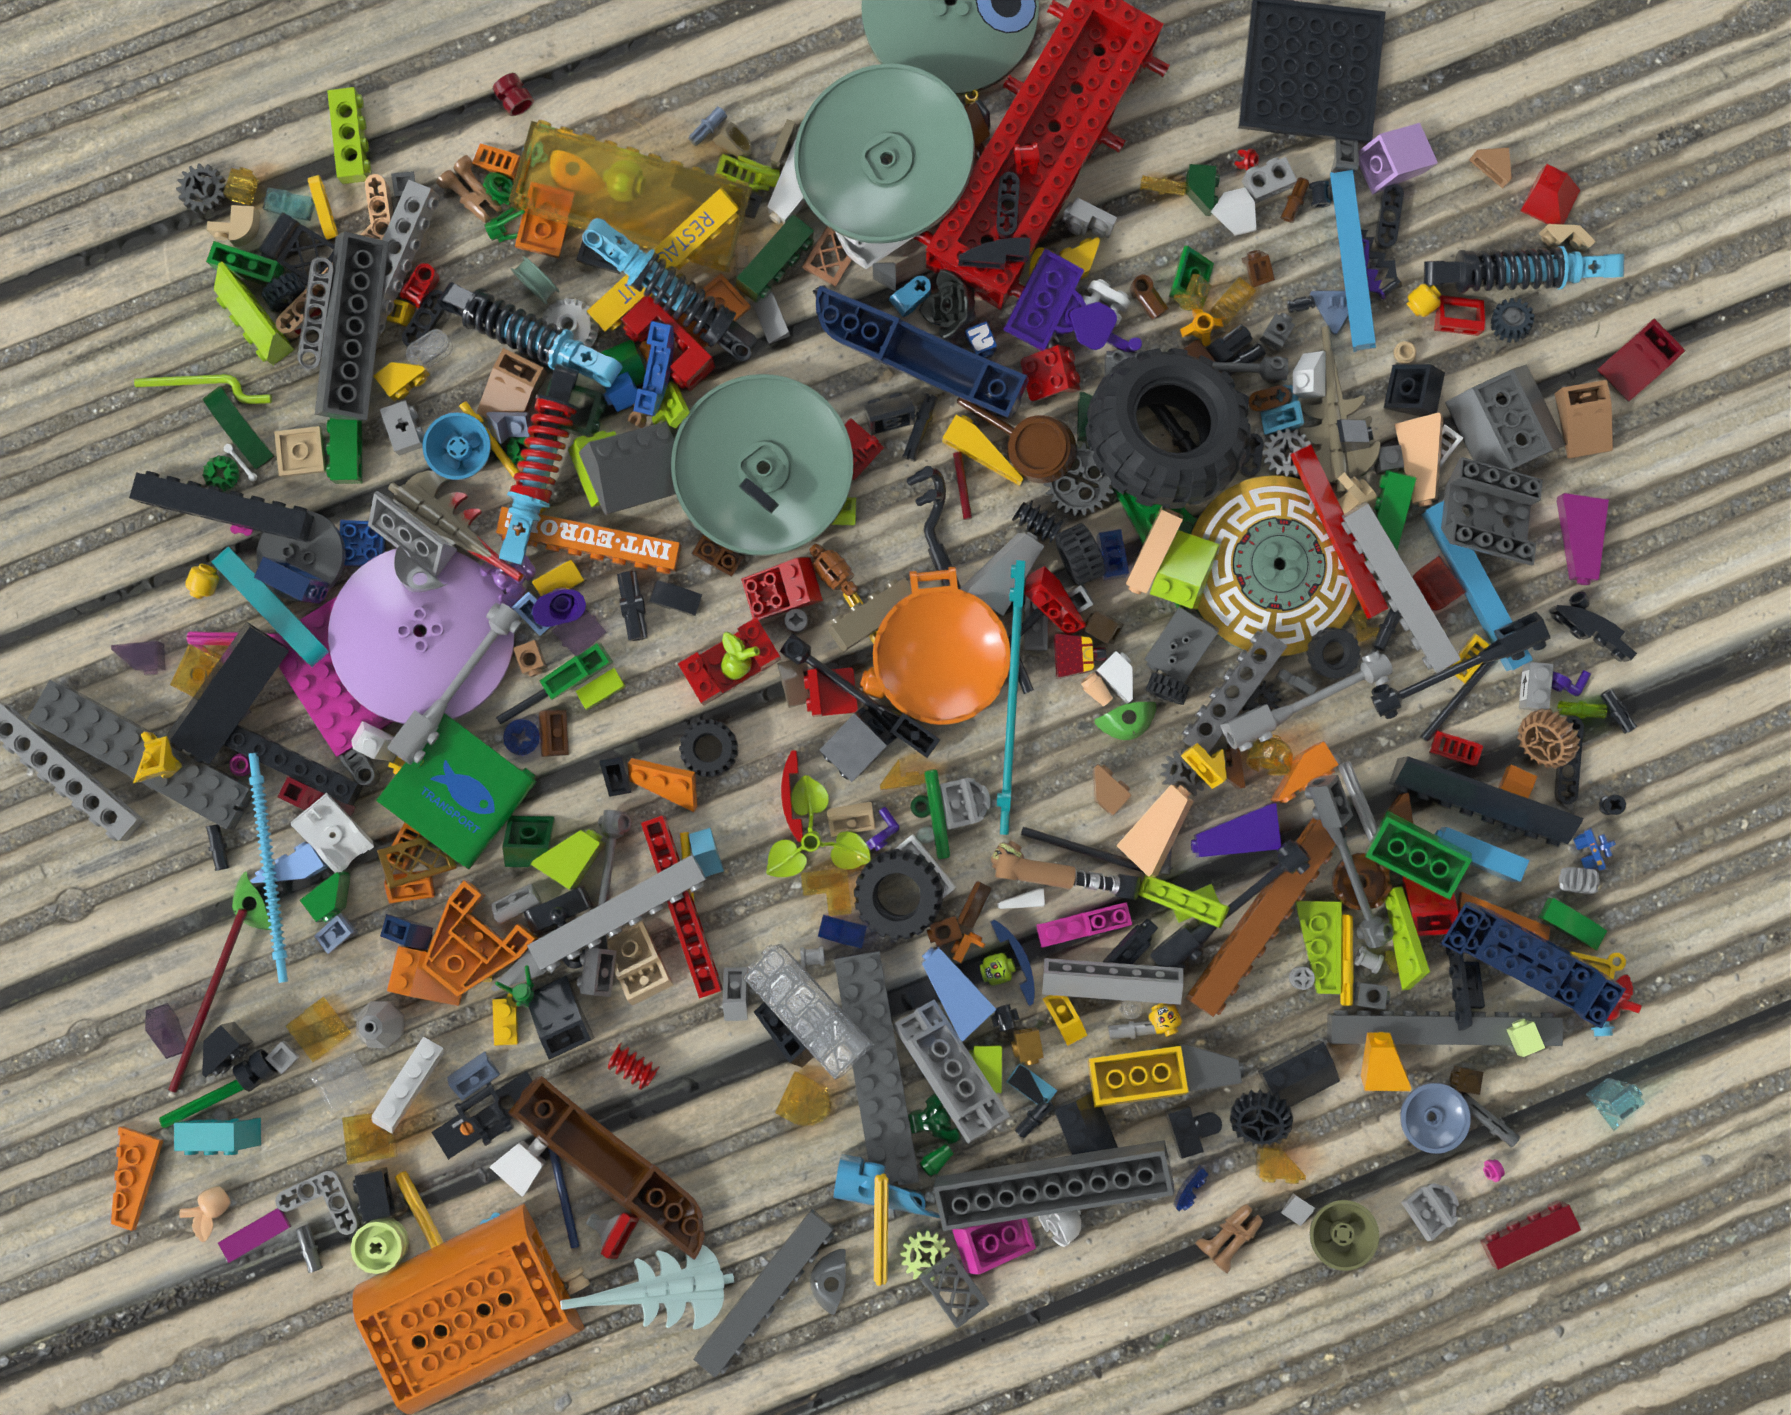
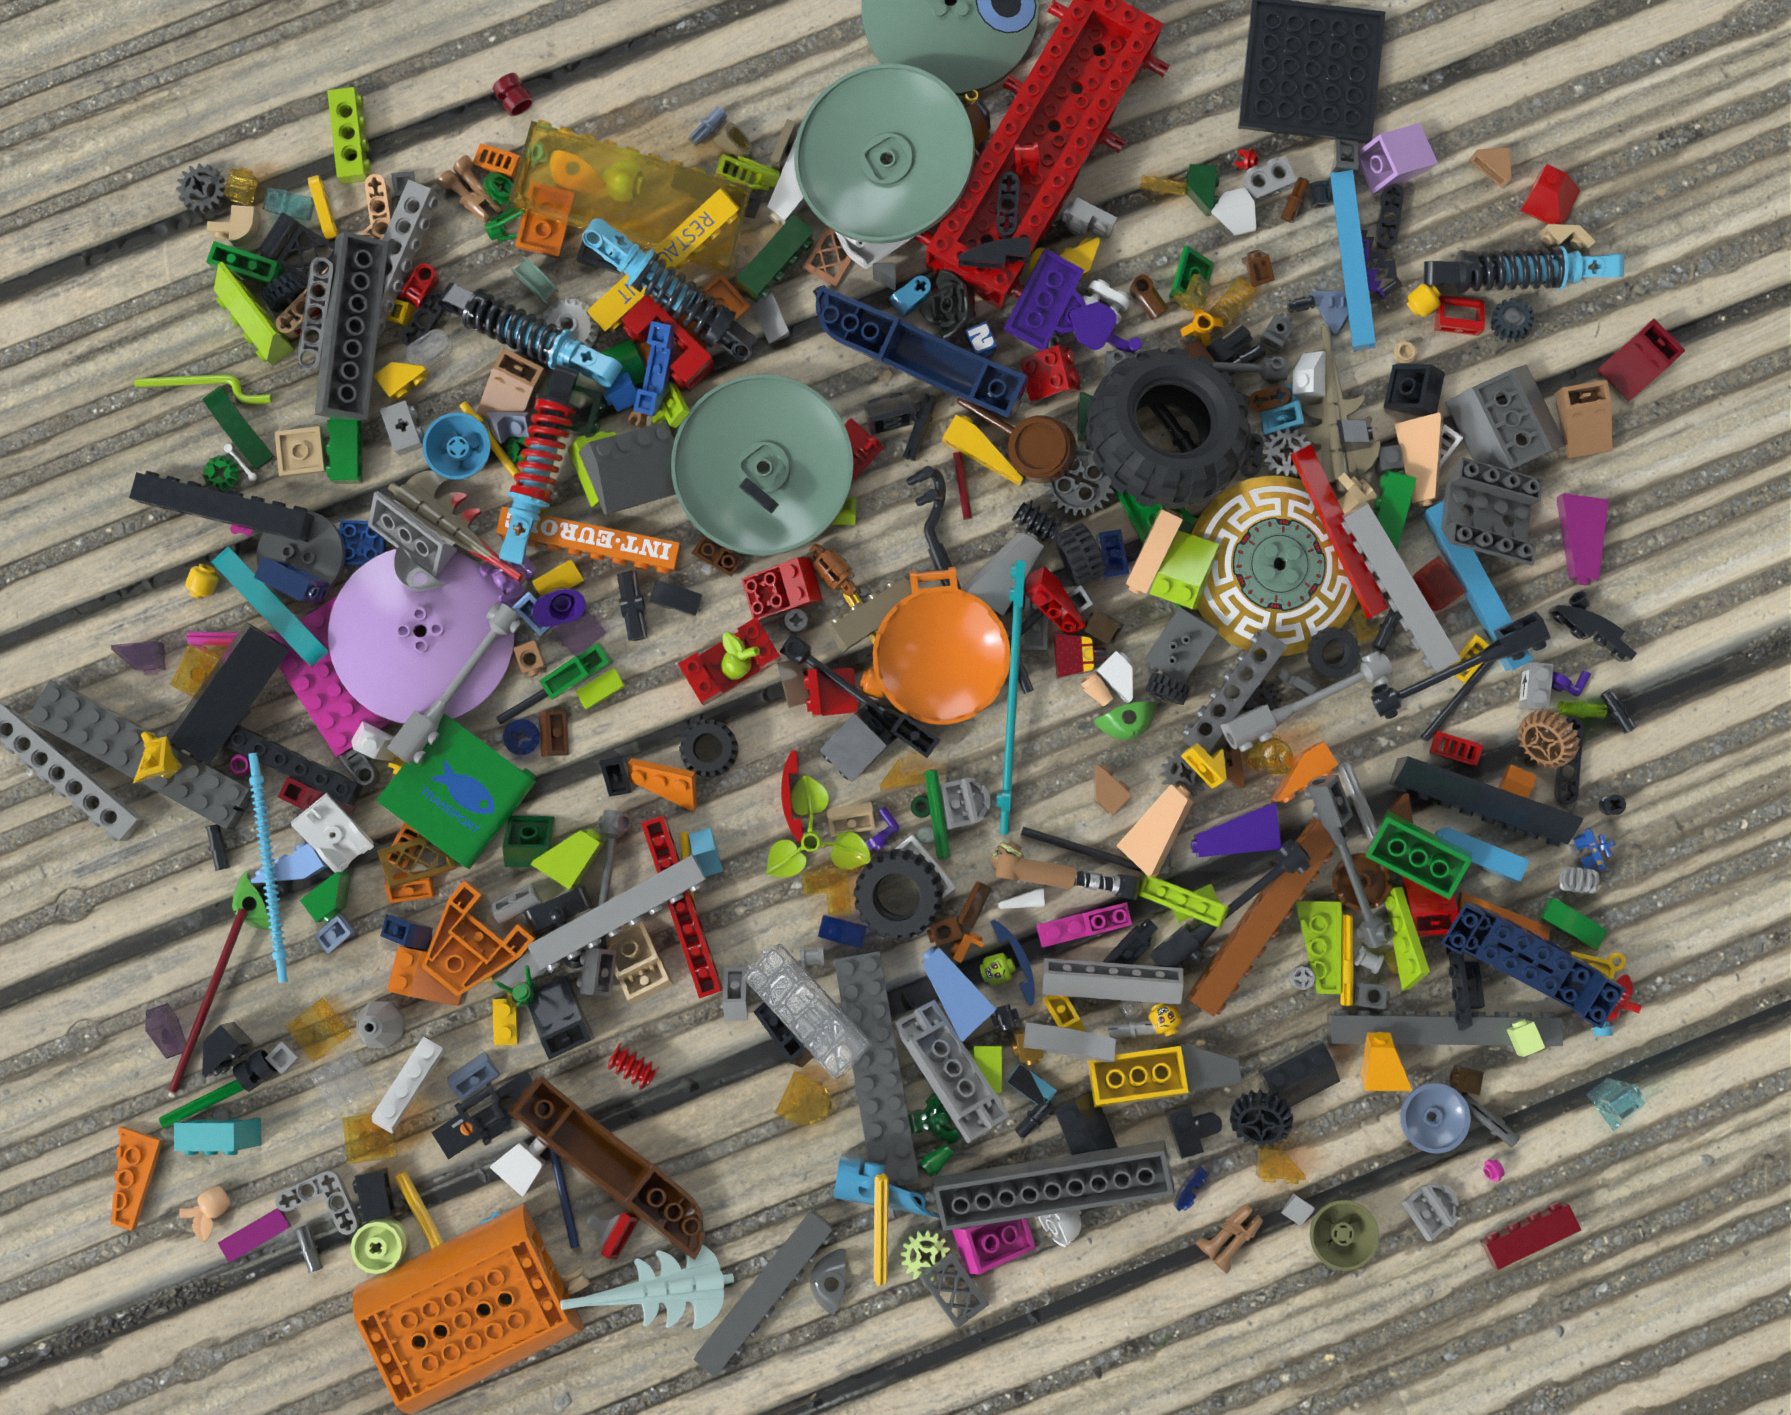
none -> light grey slope [1023,1022,1116,1063]

